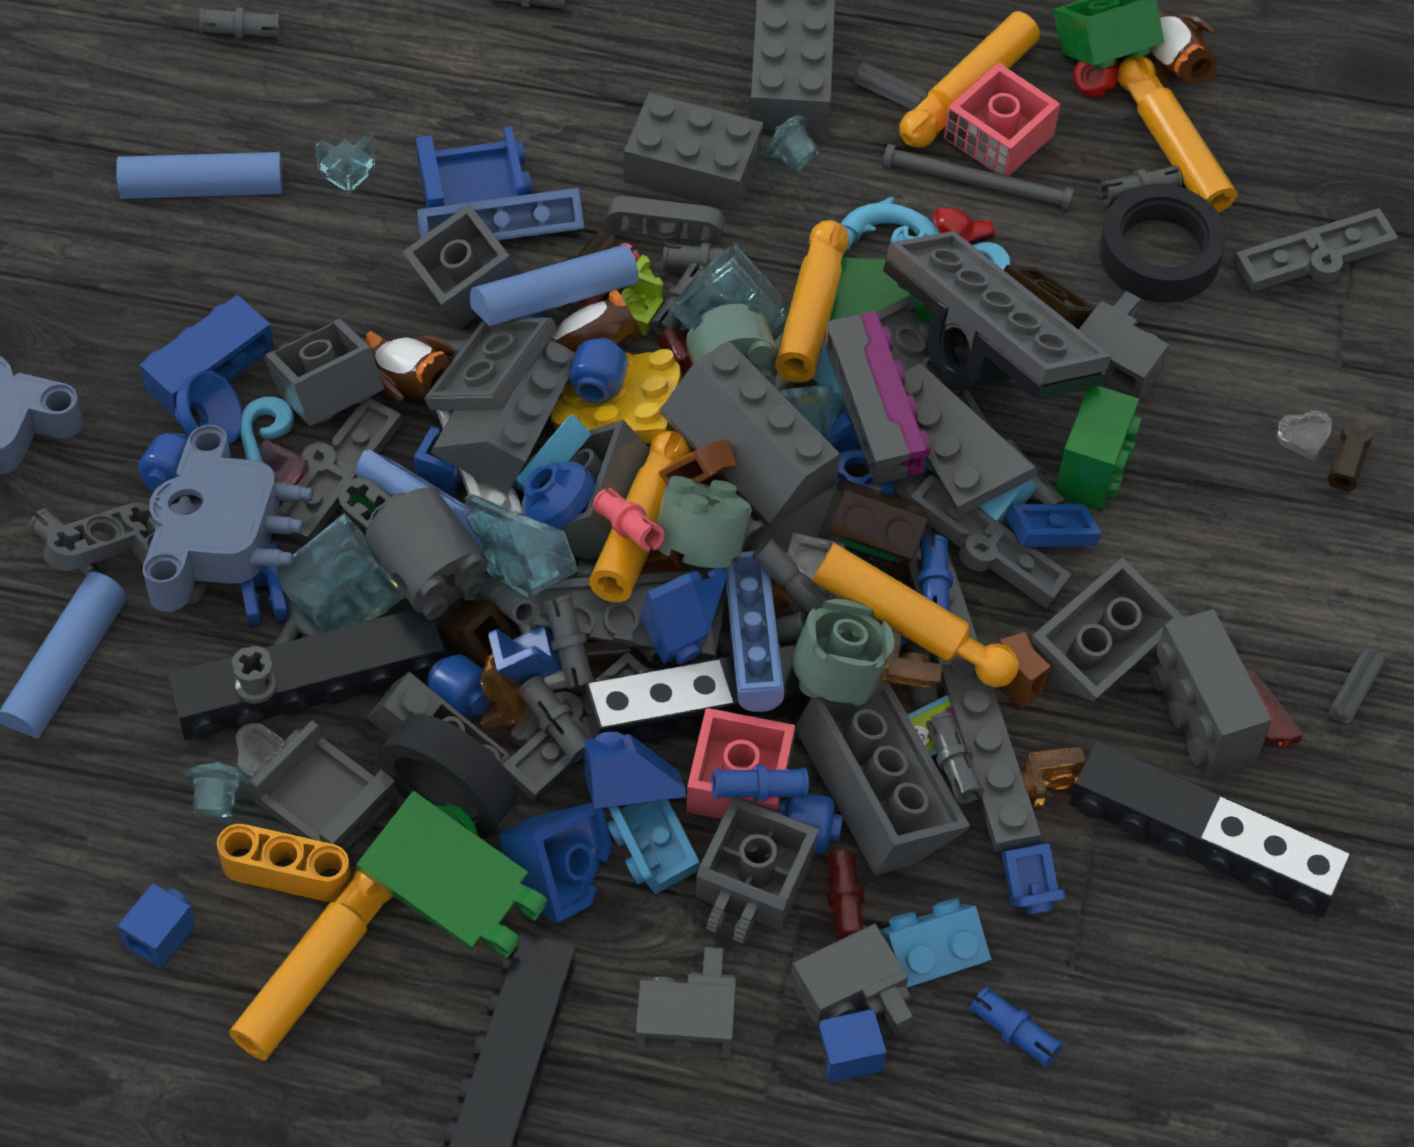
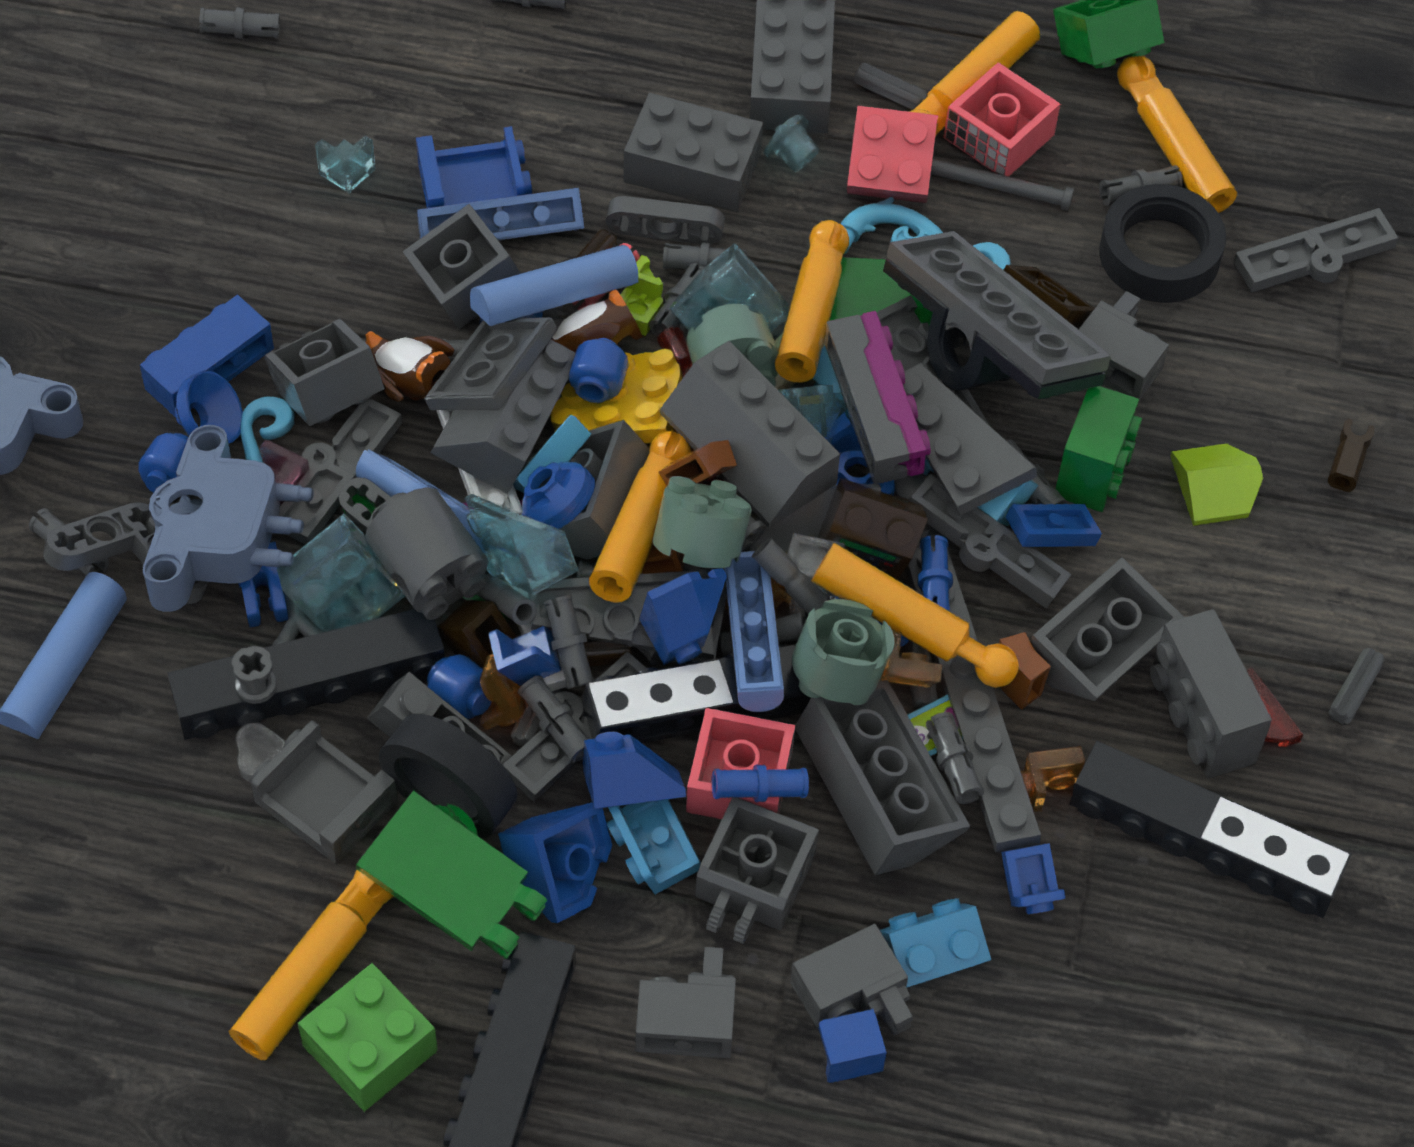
medium blue brick [117,152,283,199] -> none
blue brick [118,883,196,969] -> none
clear light blue piece [185,761,249,817] -> none
light orange beam [217,824,352,902] -> none
blue panel [414,426,464,499] -> none
coral pin [593,488,665,552] -> none
blue head [778,793,843,855] -> none
clear red pin [826,849,864,941] -> none
red animal [933,207,995,243] -> none
blue pin [970,987,1064,1068] -> none
red animal [1073,60,1122,98] -> none
reddish brown animal [1148,9,1218,88] -> none
clear tile [1276,410,1332,461] -> none
none -> bright green brick [298,963,438,1112]
none -> coral brick [847,106,938,203]
none -> lime slope [1170,443,1263,526]

